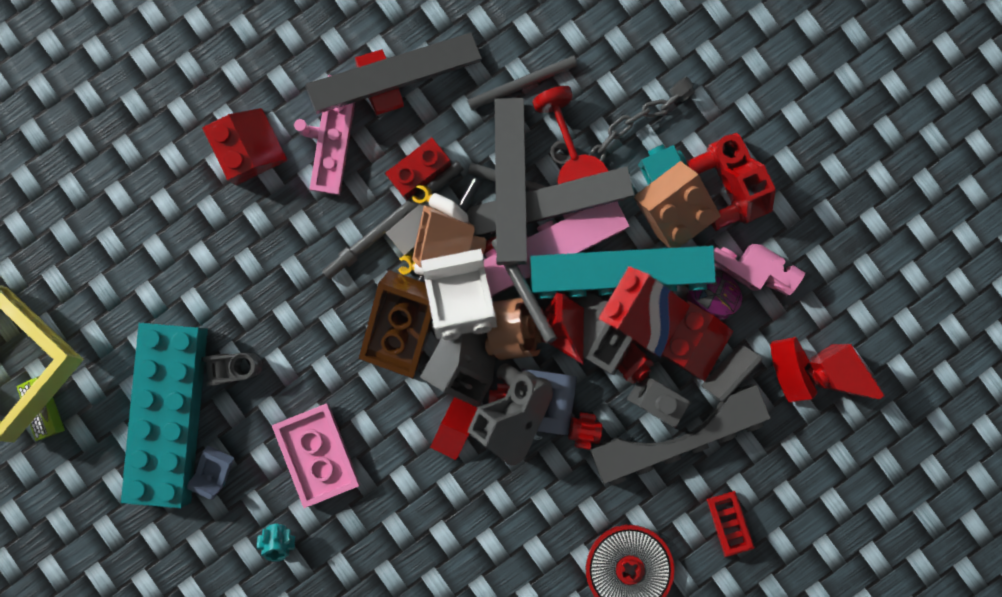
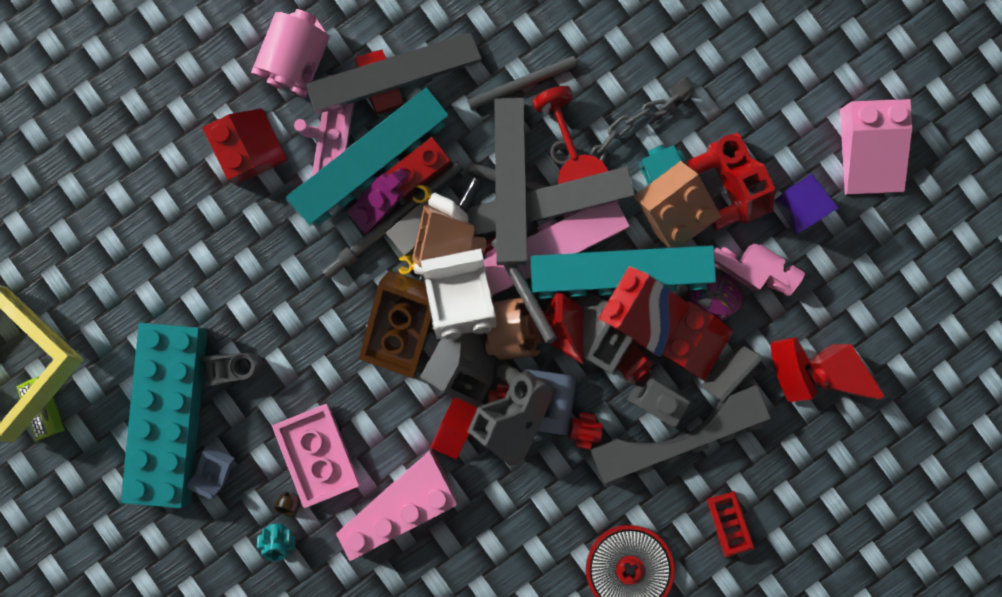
none -> bright pink cylinder [251,9,330,98]
none -> dark brown hinge [274,492,300,516]
none -> teal brick [286,87,448,227]
none -> bright pink wedge [336,448,458,561]
none -> magenta hinge [347,168,409,234]
none -> dark purple piece [774,174,838,235]
none -> bright pink slope [840,99,912,195]

